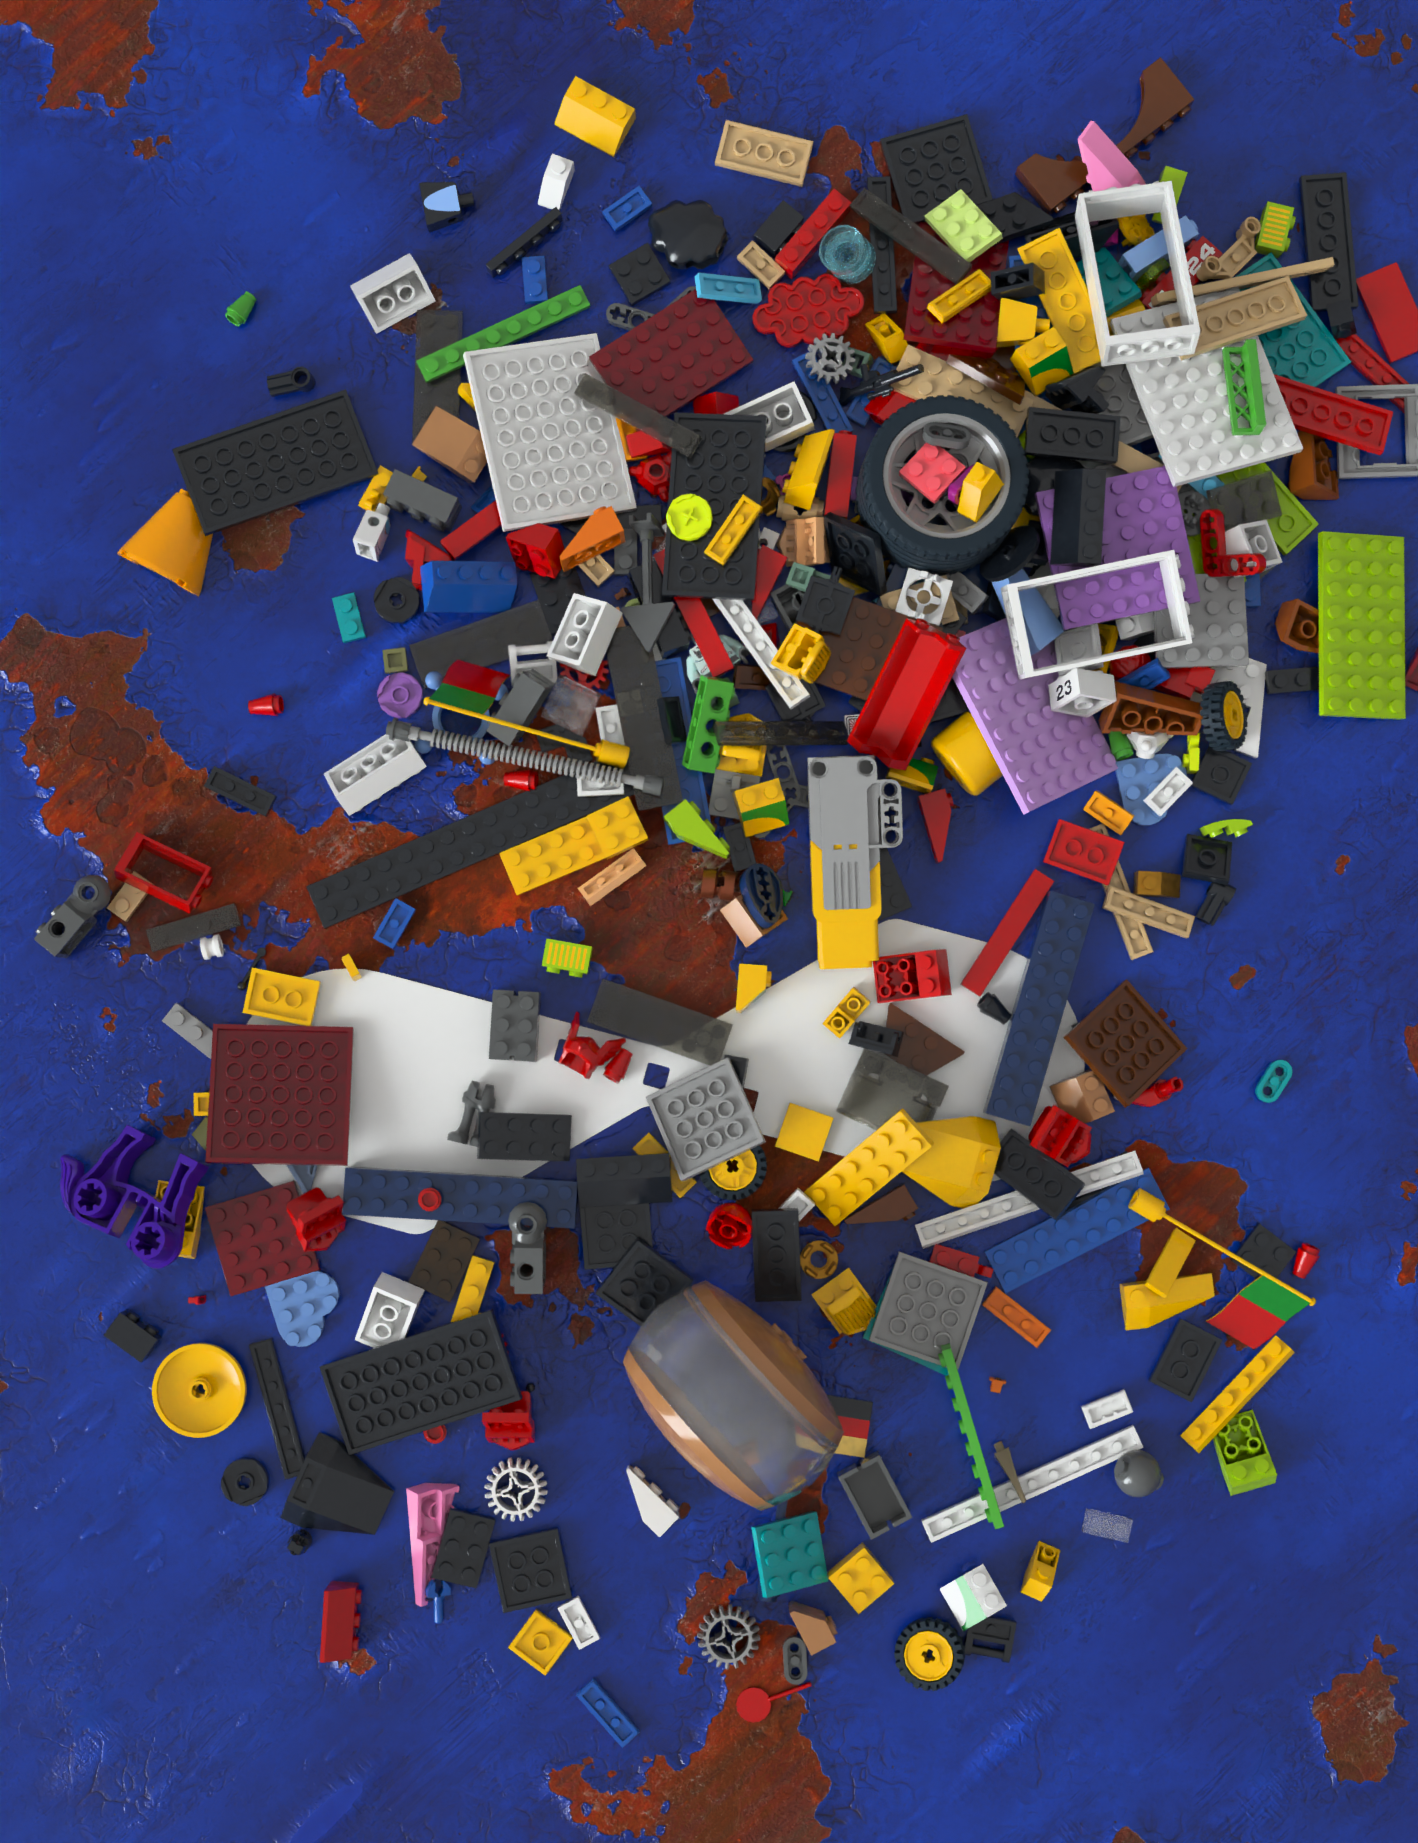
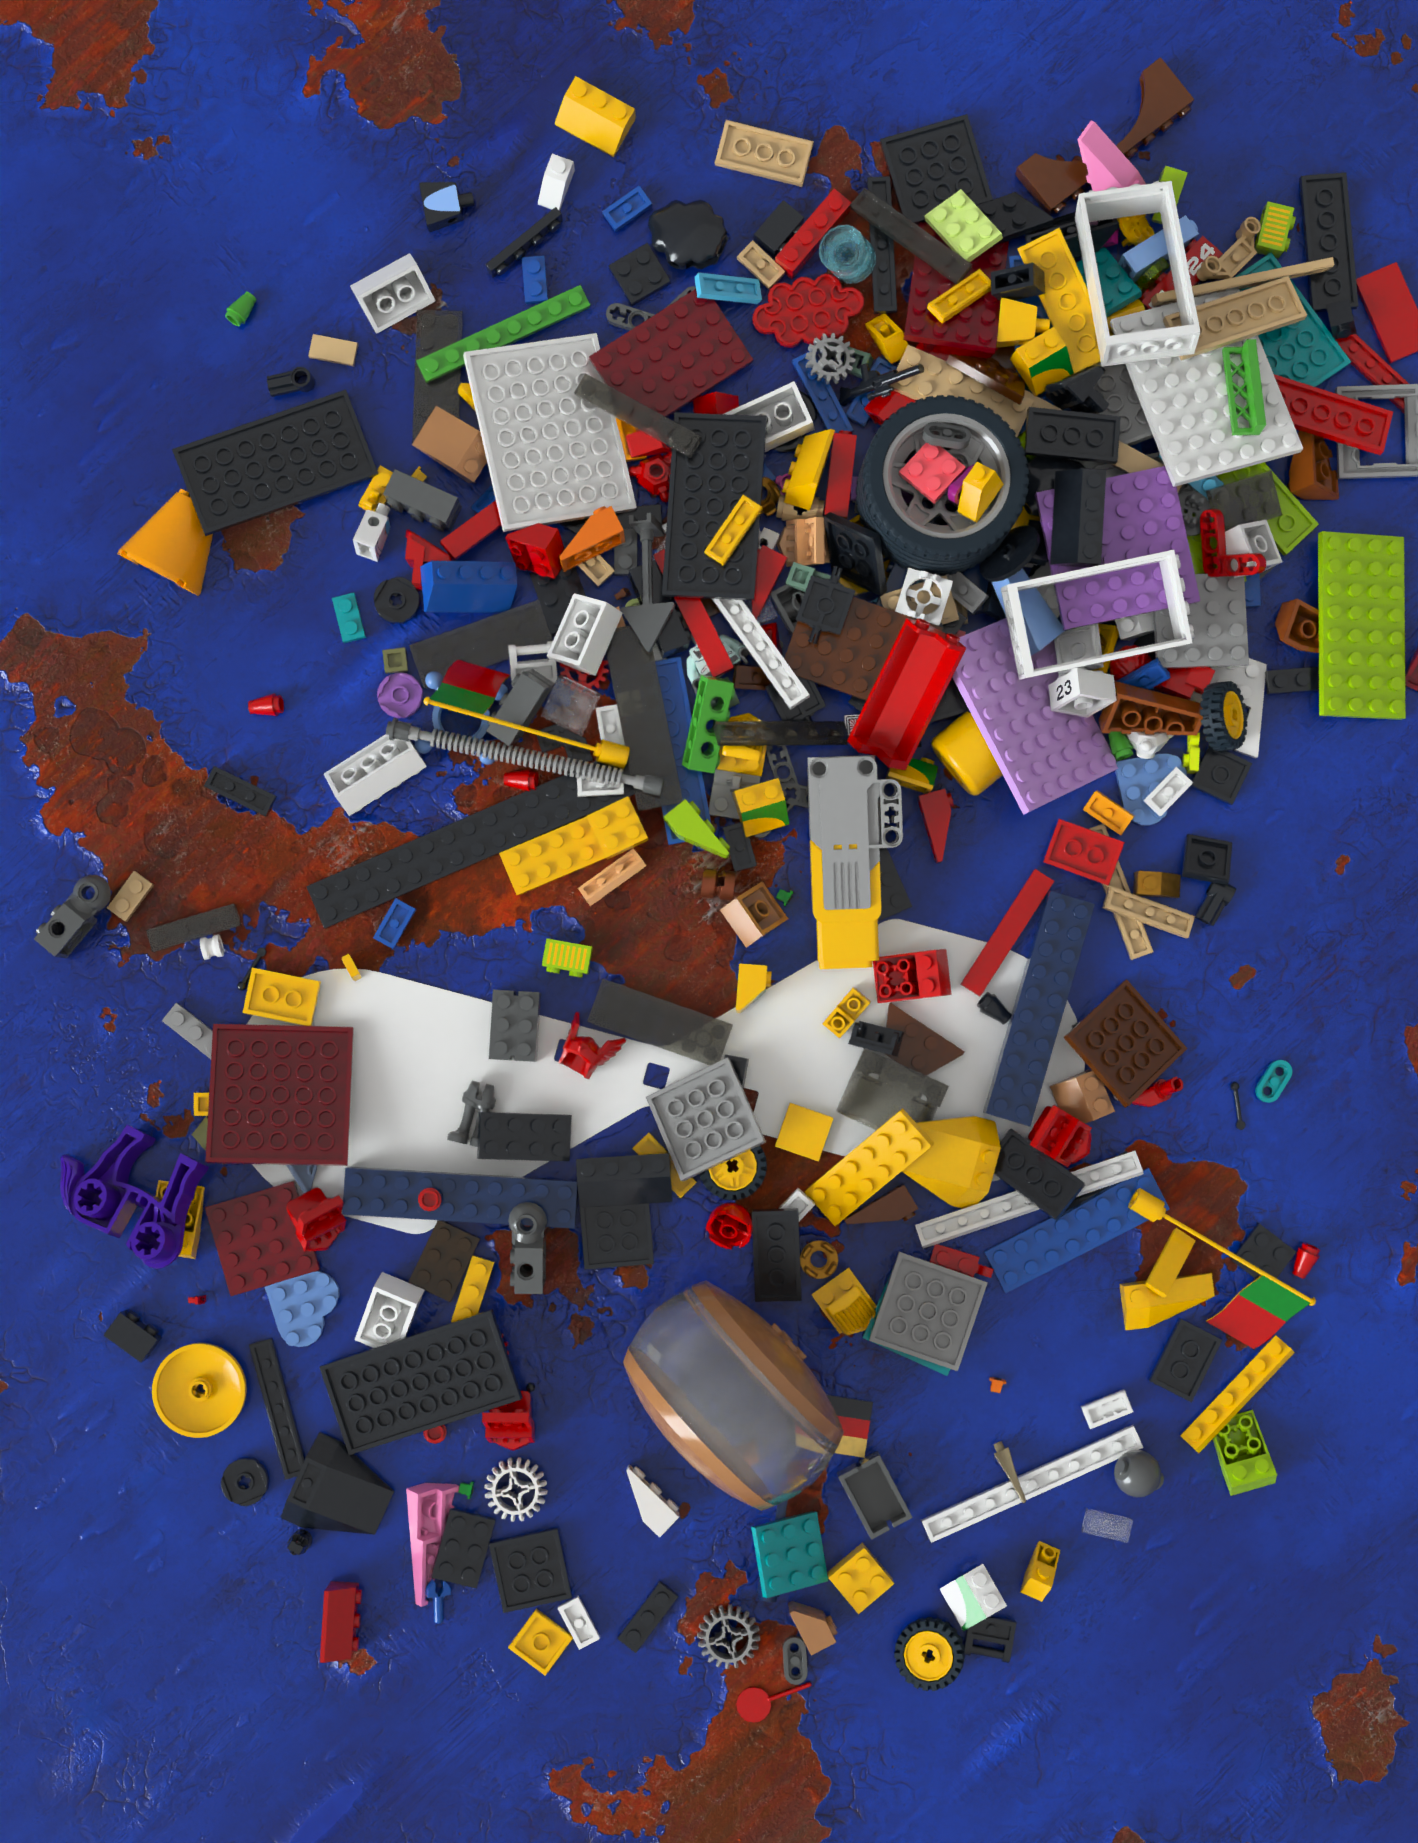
red window [114,832,214,914] -> none
blue tile [576,1678,640,1748] -> none
black plate [596,1238,693,1334] -> none
red cone [603,1048,633,1084] -> none
black tile [657,696,687,744] -> none
neon yellow tile [666,494,713,541] -> none
dark blue piece [739,864,783,929] -> none
yellow piece [771,623,831,684] -> none
bright green plate [938,1343,1004,1529] -> none
orange tile [982,1286,1051,1348] -> none
lime slope [1199,819,1253,838] -> none
none -> tan tile [308,334,358,367]
none -> green piece [458,1481,474,1499]
none -> black plate [617,1581,678,1653]
none -> black hinge [1230,1082,1245,1130]

